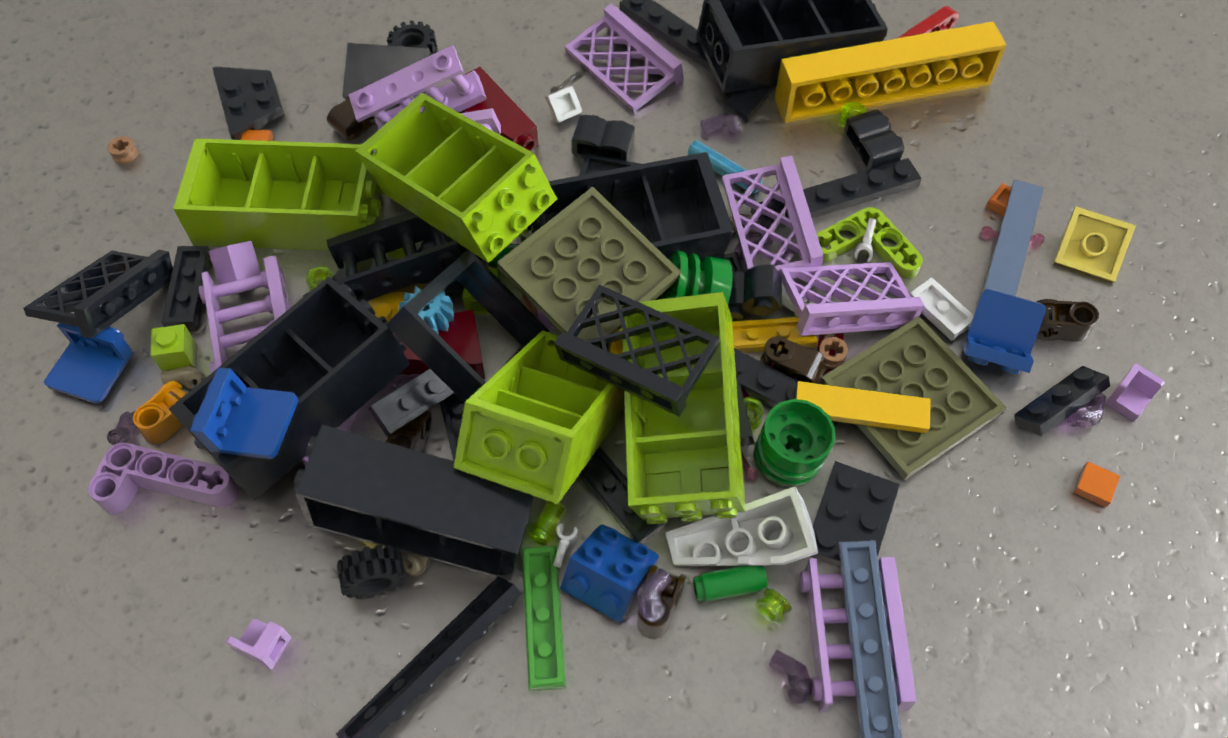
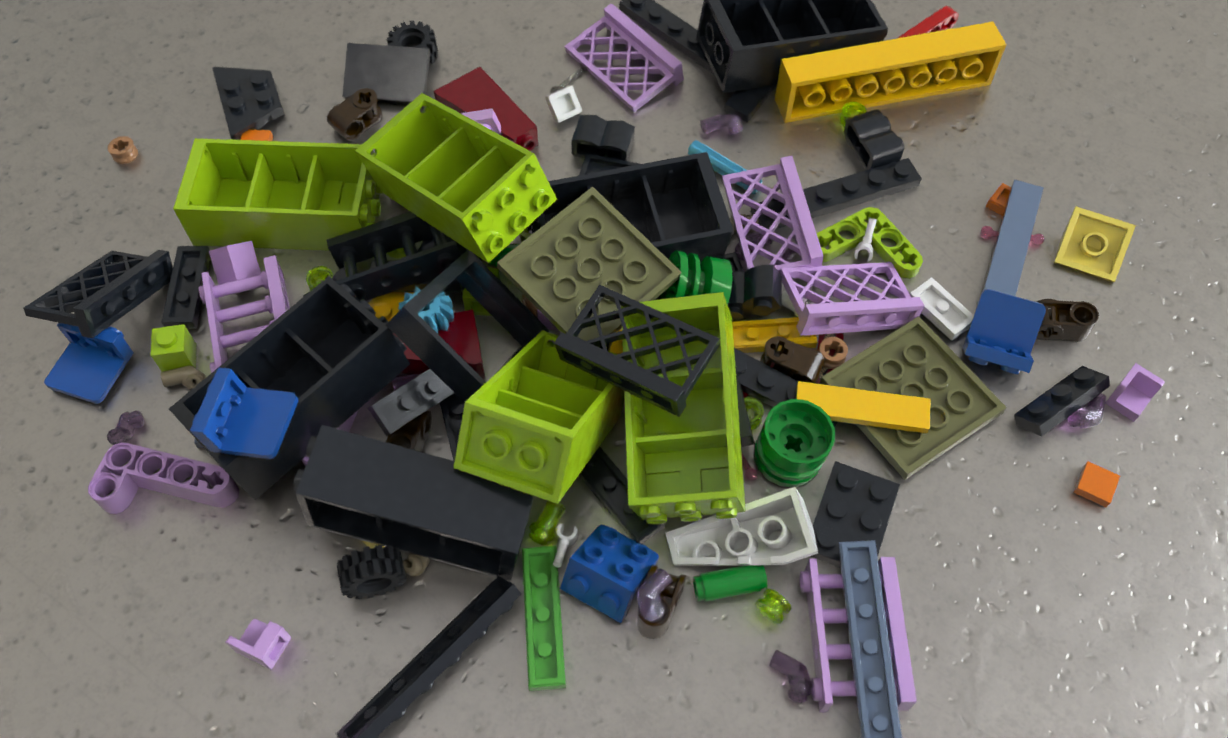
light orange piece [133,381,187,445] -> none
lavender fence [349,45,487,129] -> none

